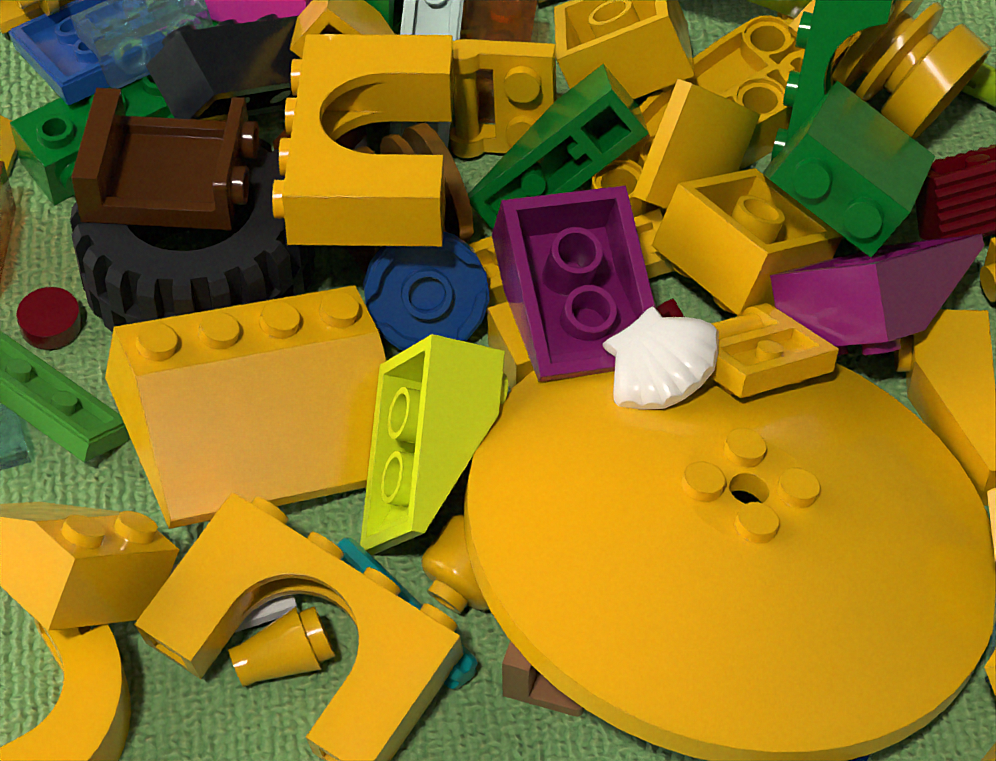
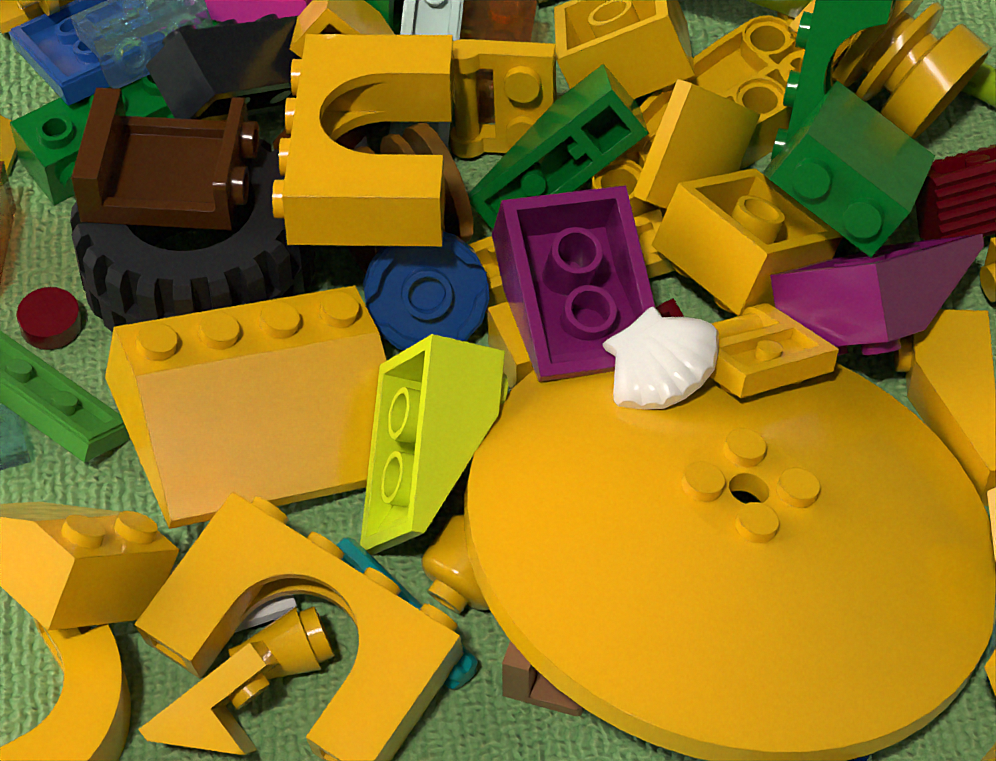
none -> yellow slope [138,641,279,755]

